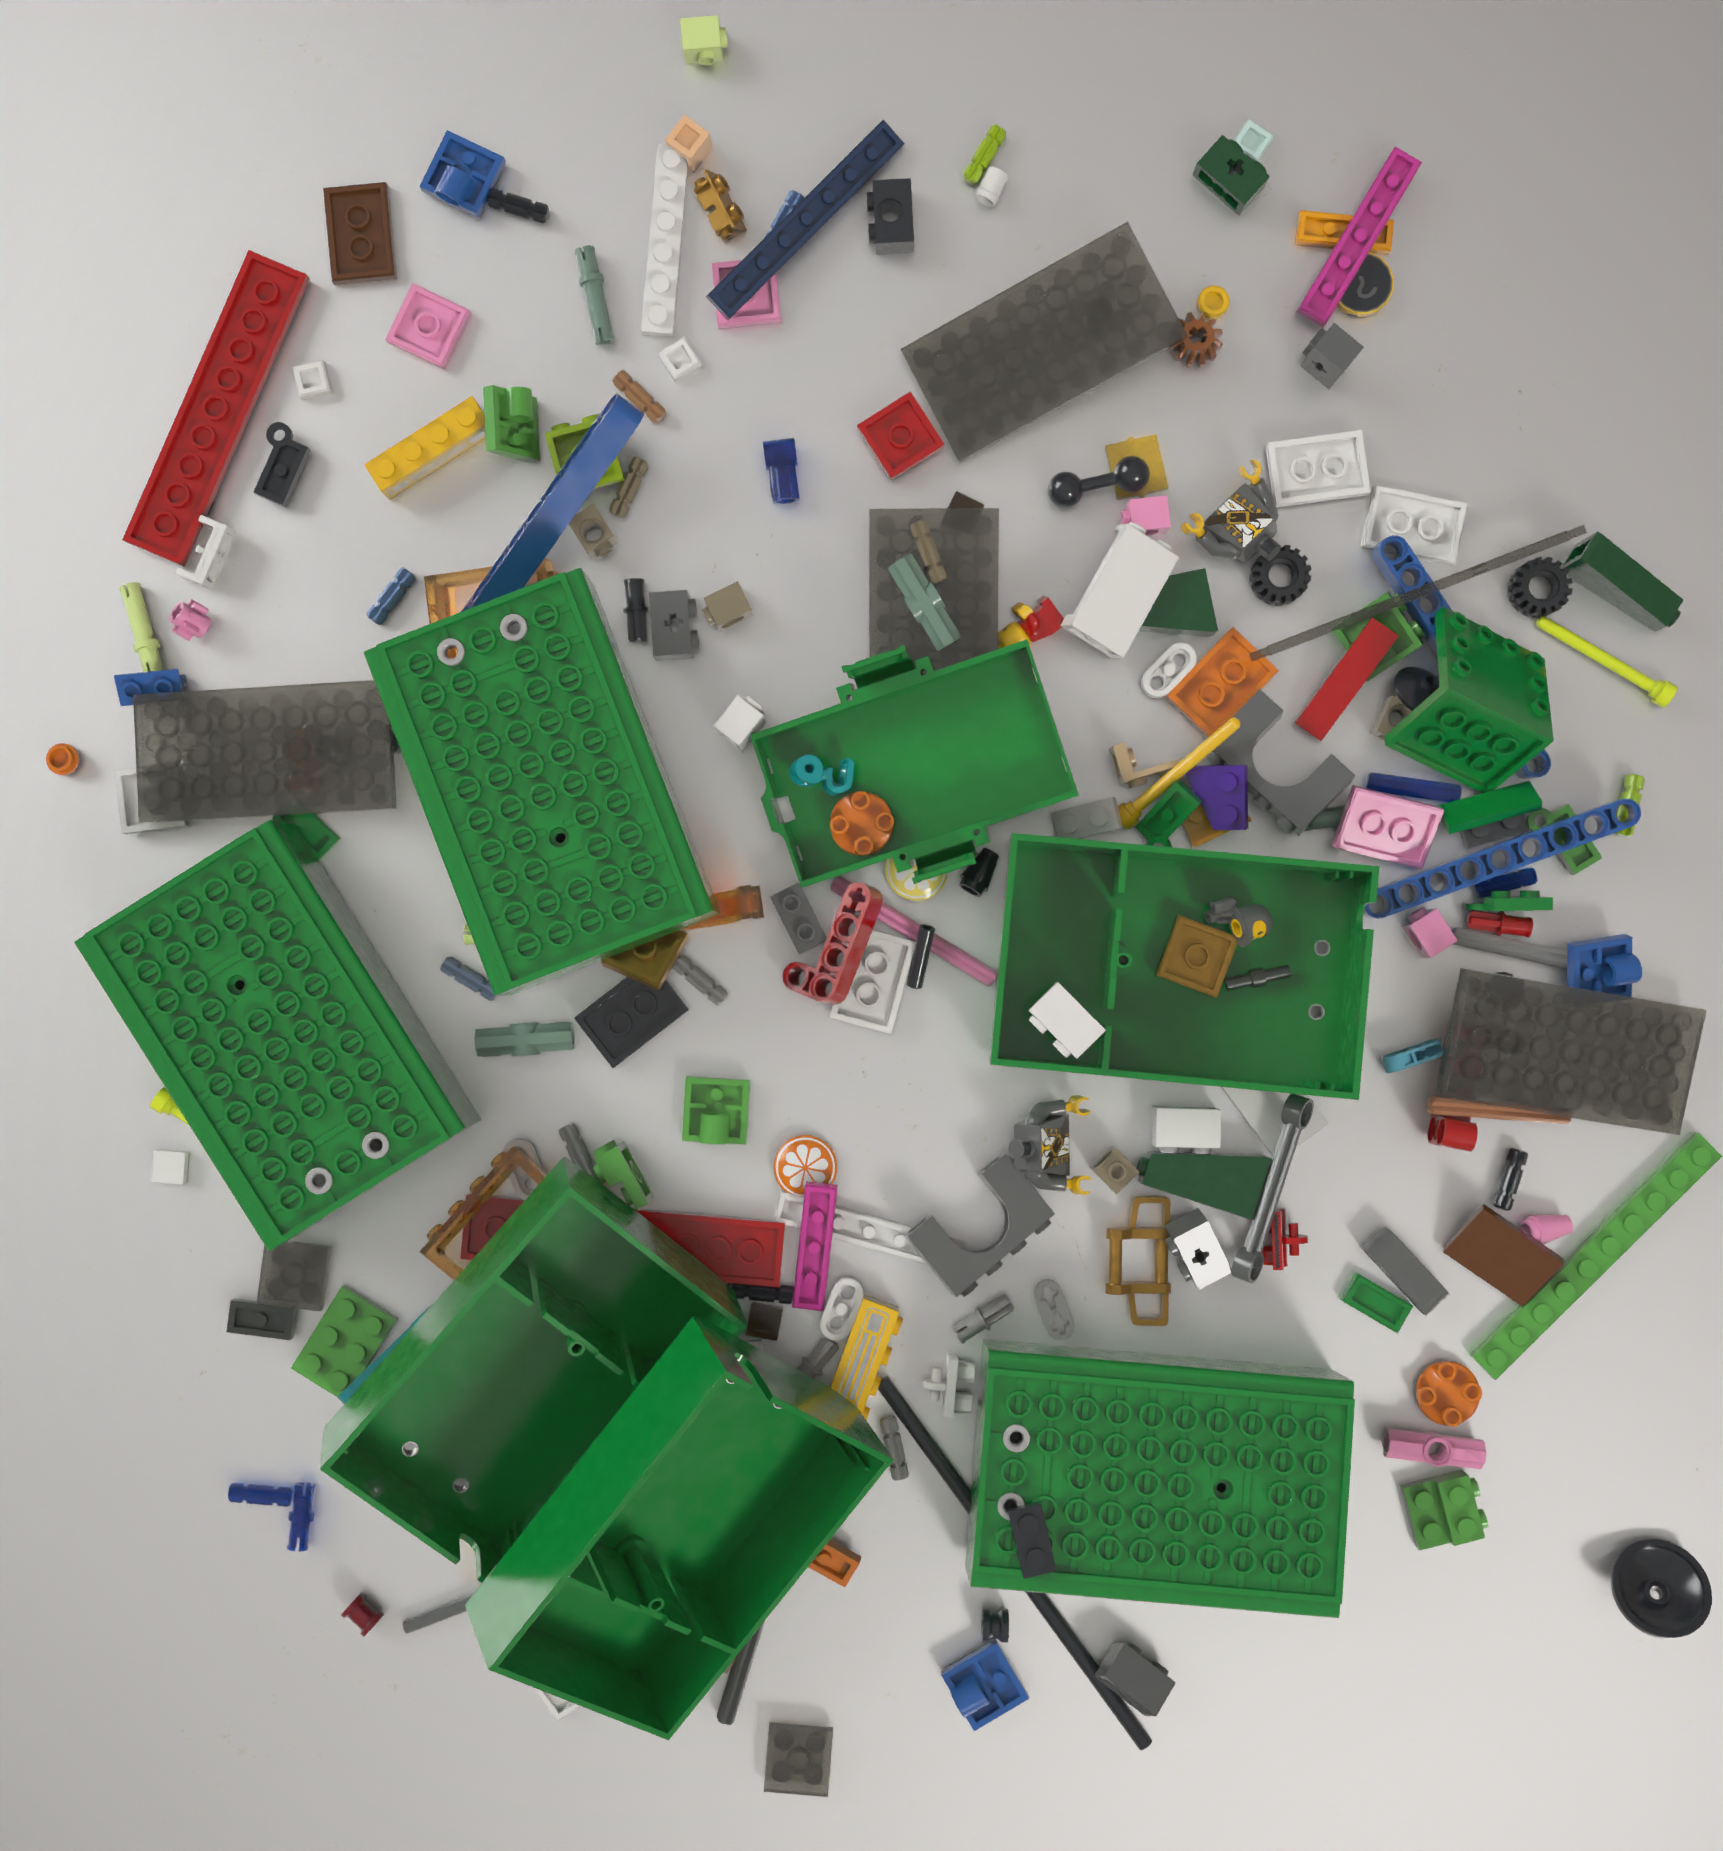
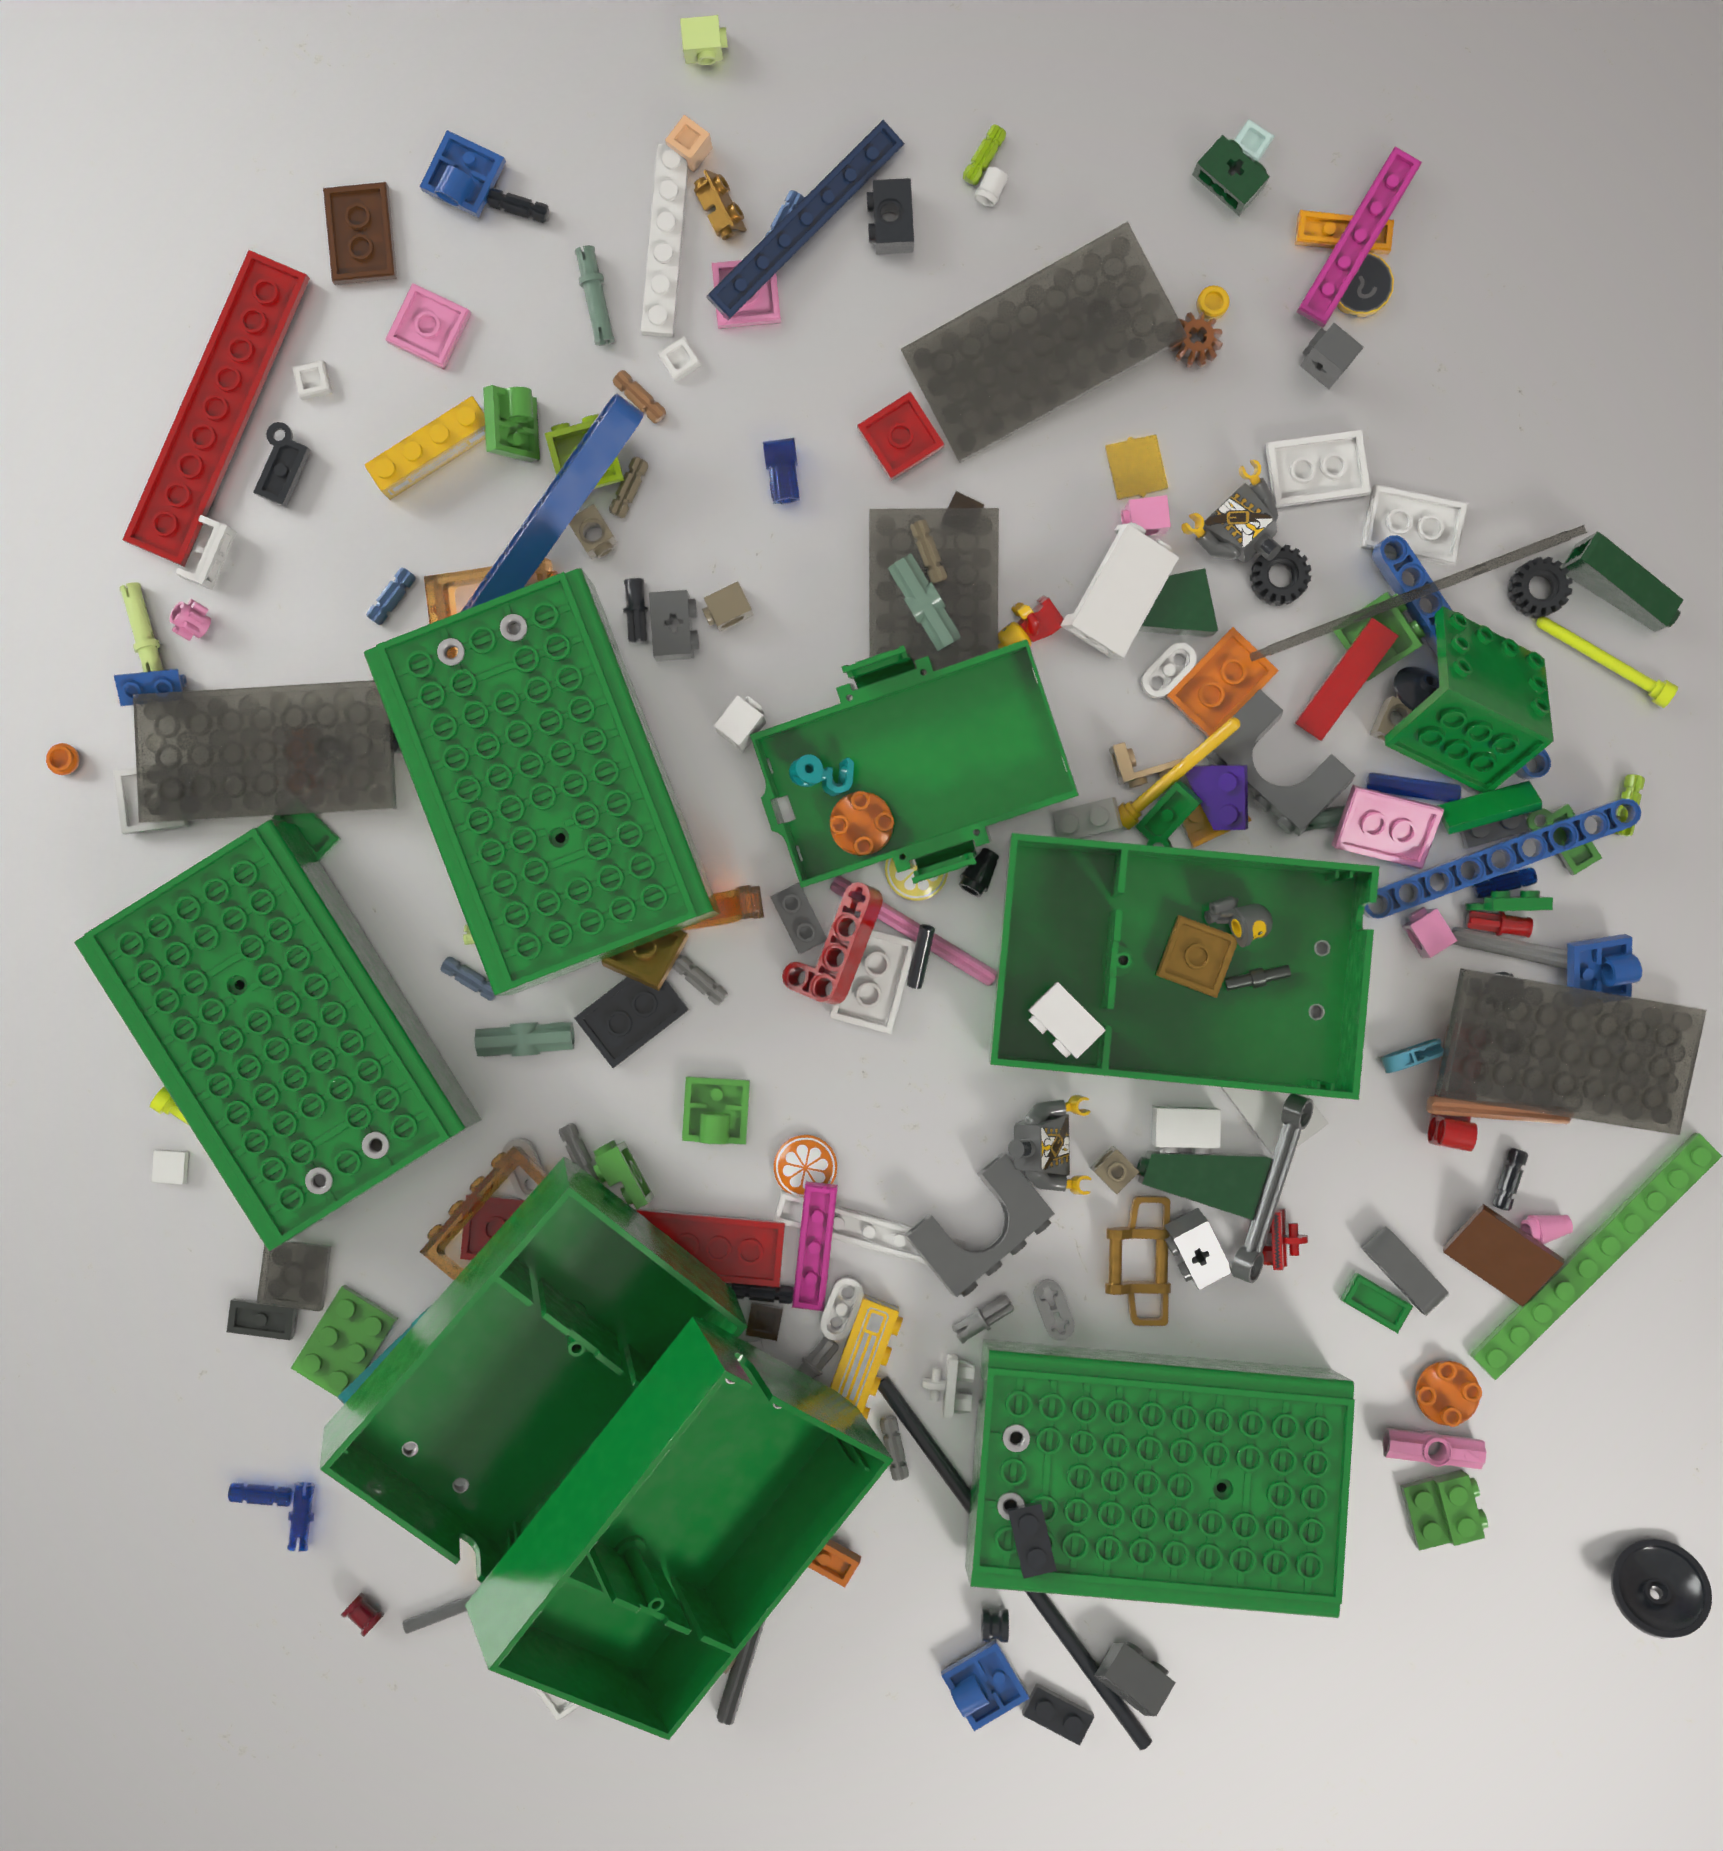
clear smoke plate [764,1722,833,1797] -> none
black piece [1047,456,1150,508] -> none
none -> black plate [1022,1683,1094,1746]

